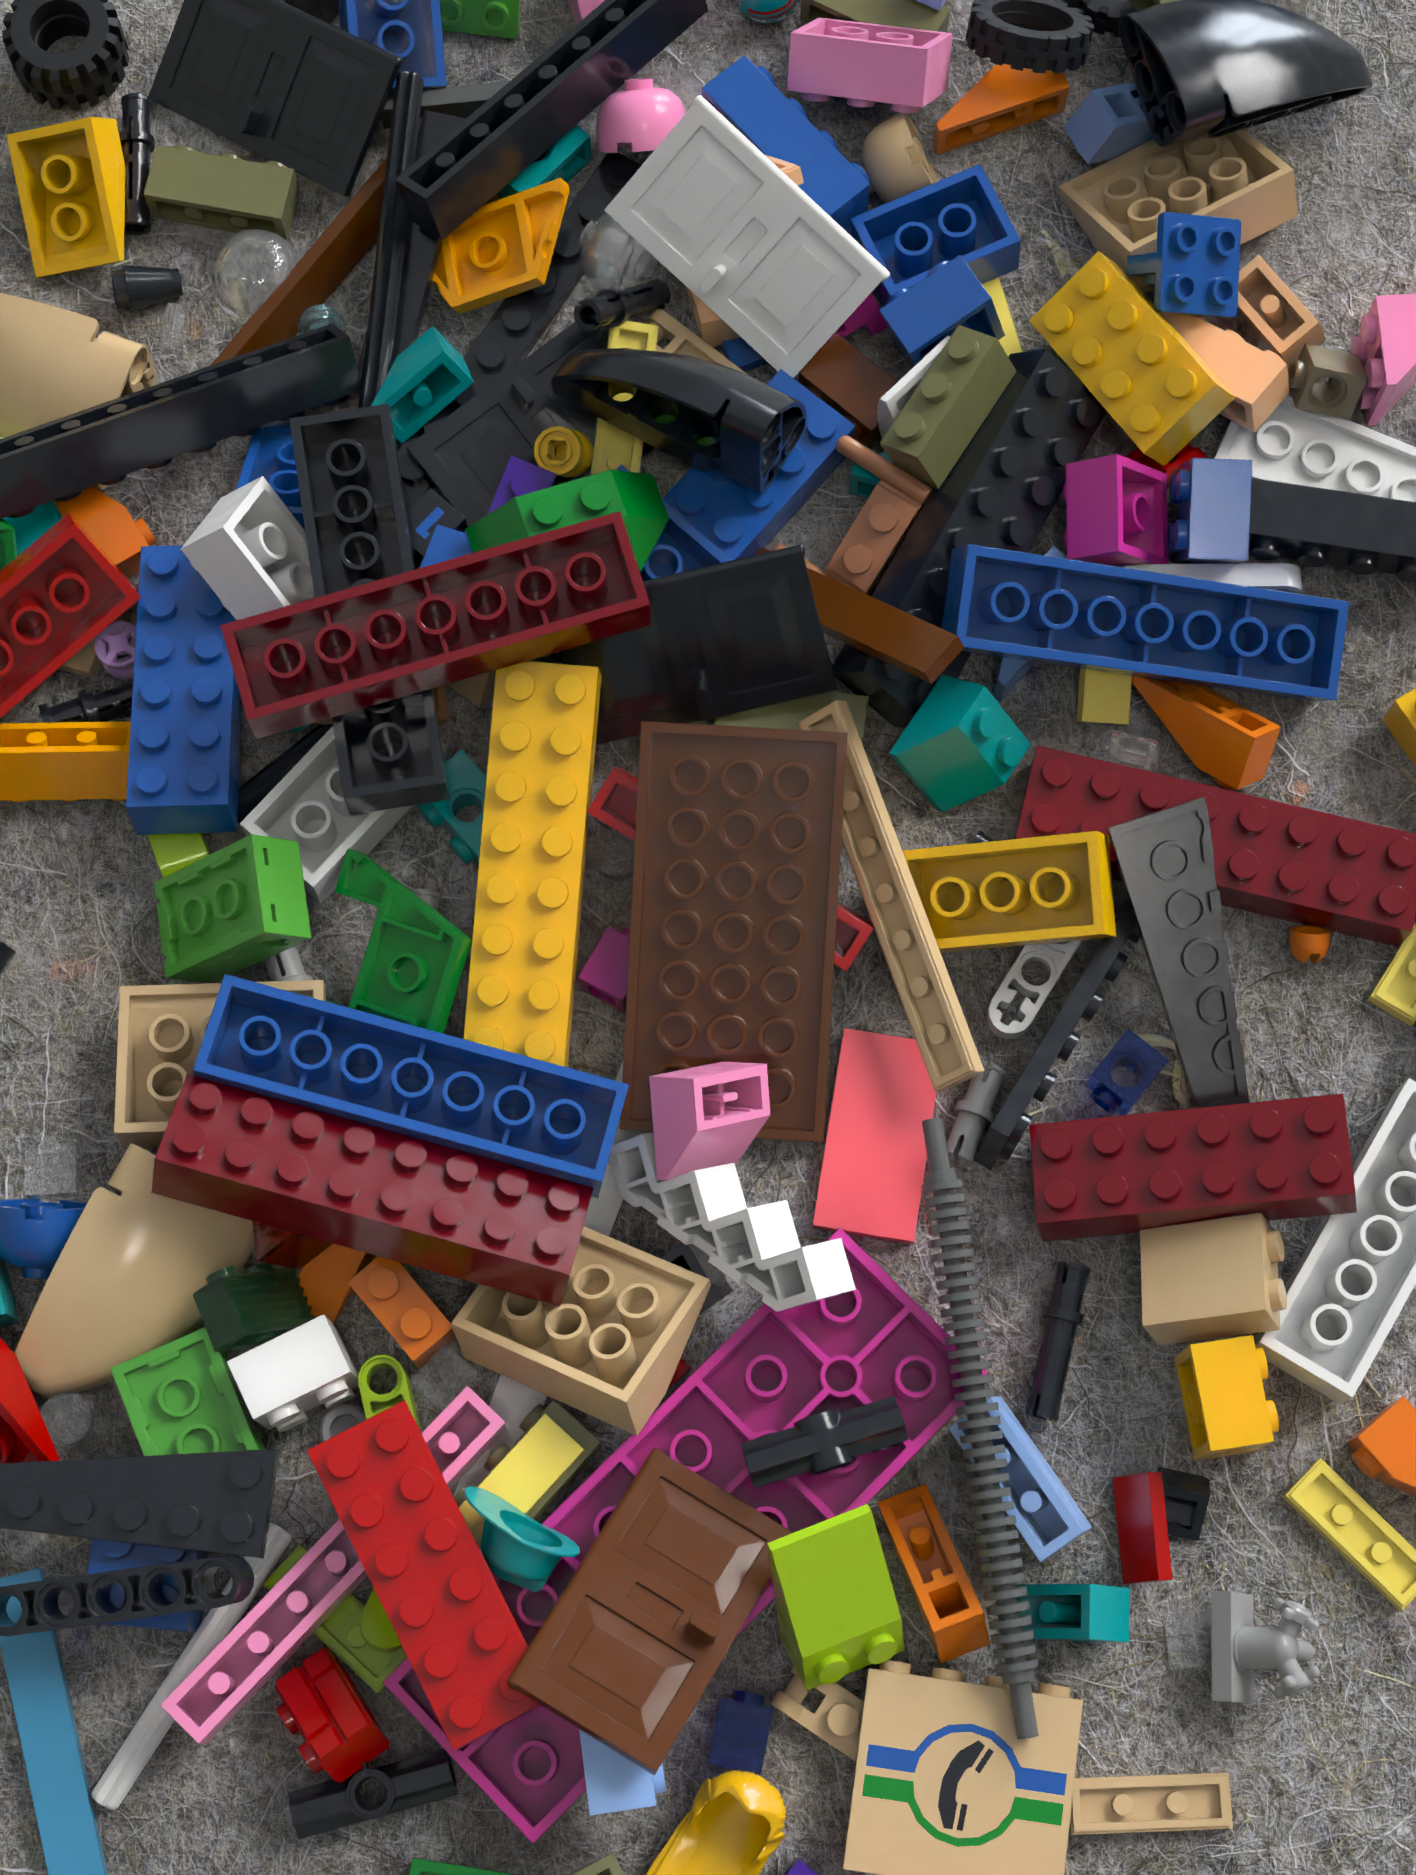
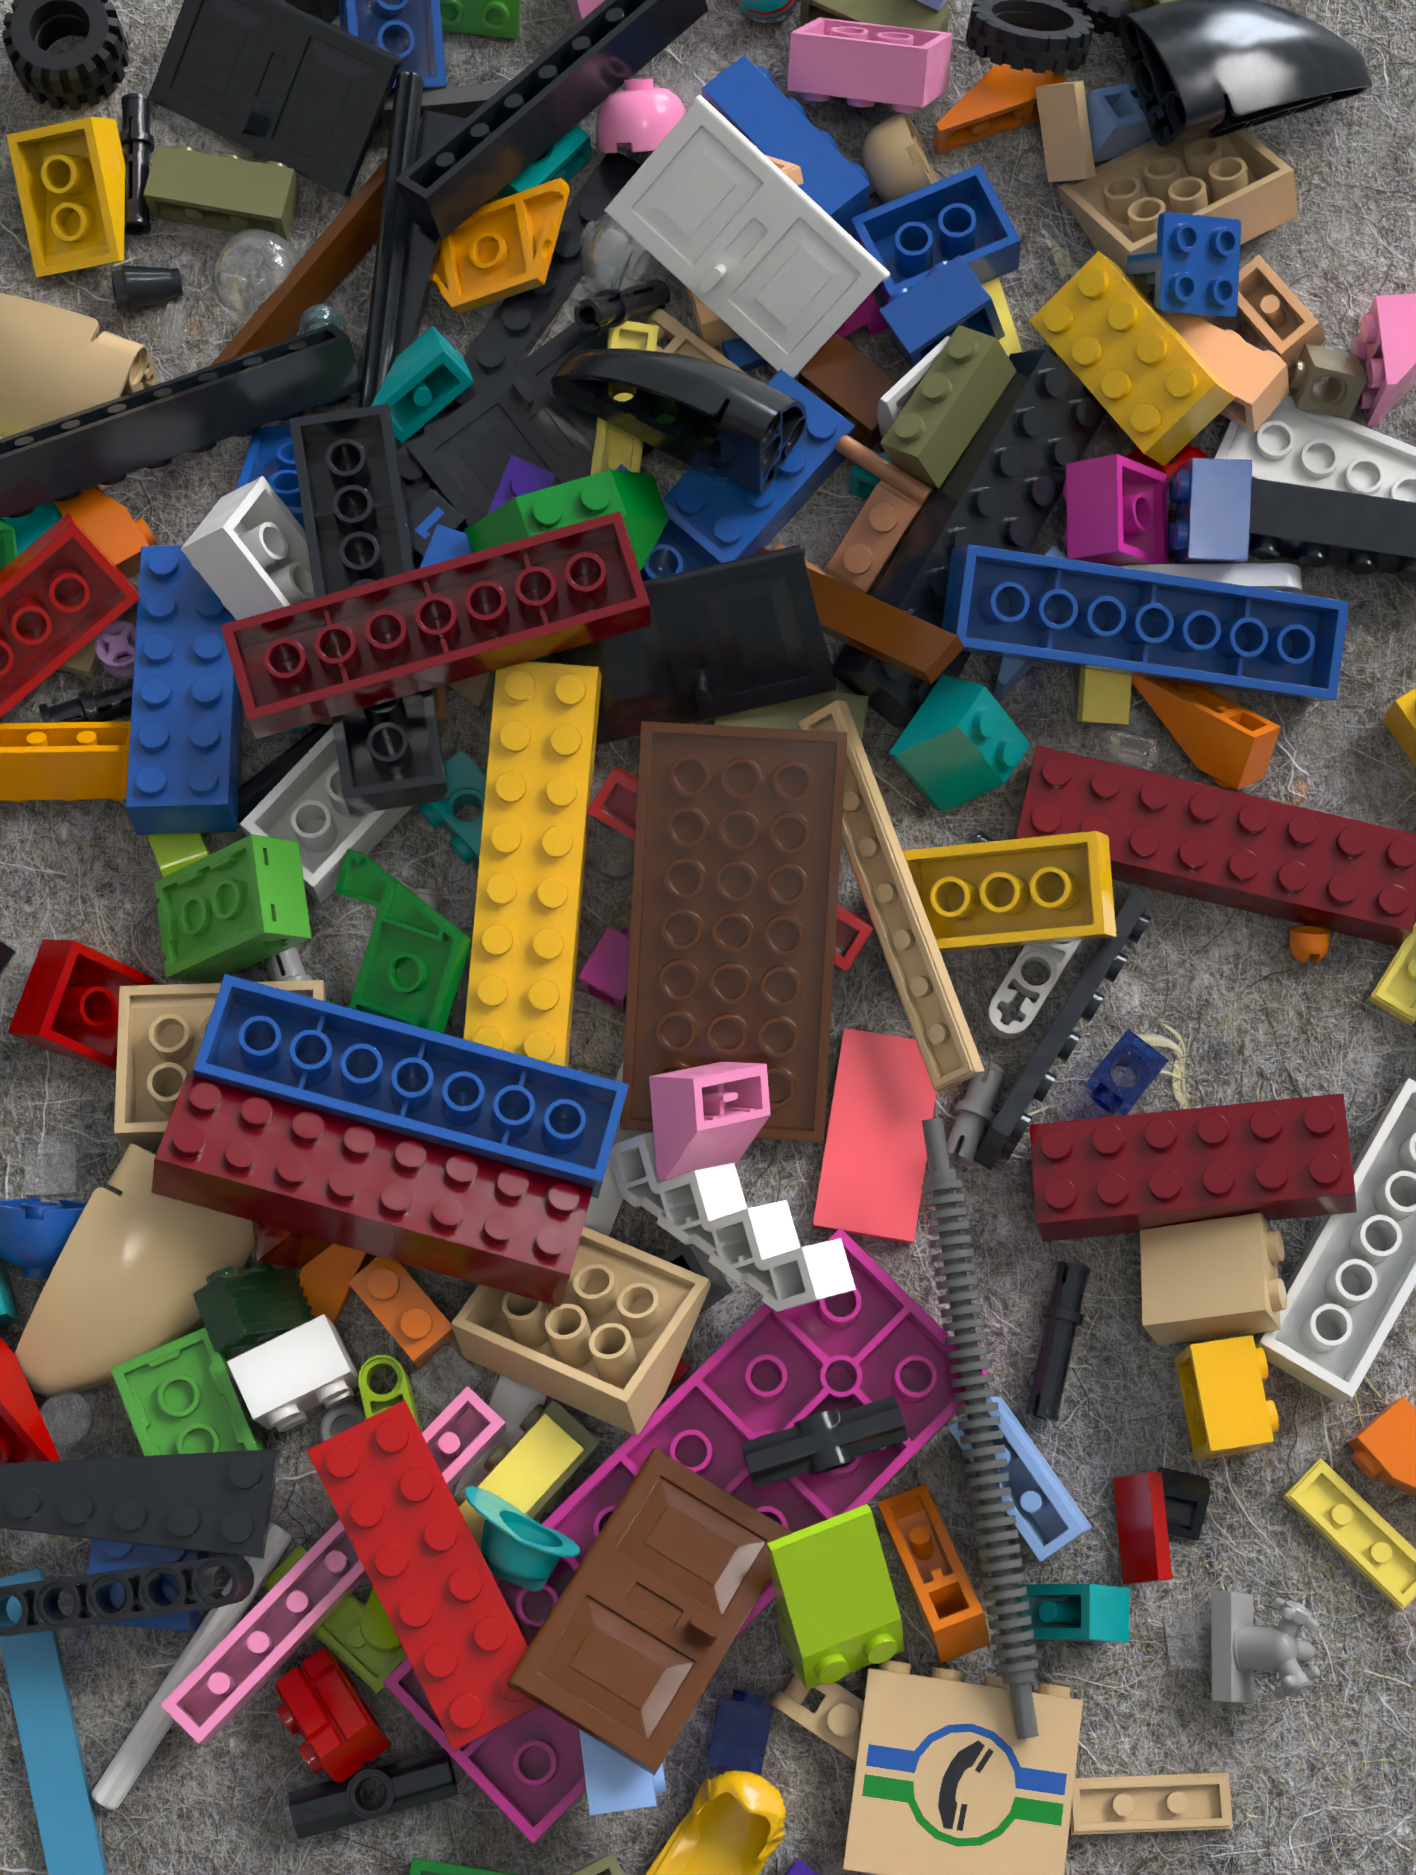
yellow wheel [534,426,593,478] -> none
black wing [1106,797,1250,1108] -> none
none -> red slope [8,939,155,1071]
none -> tan tile [1035,81,1096,183]

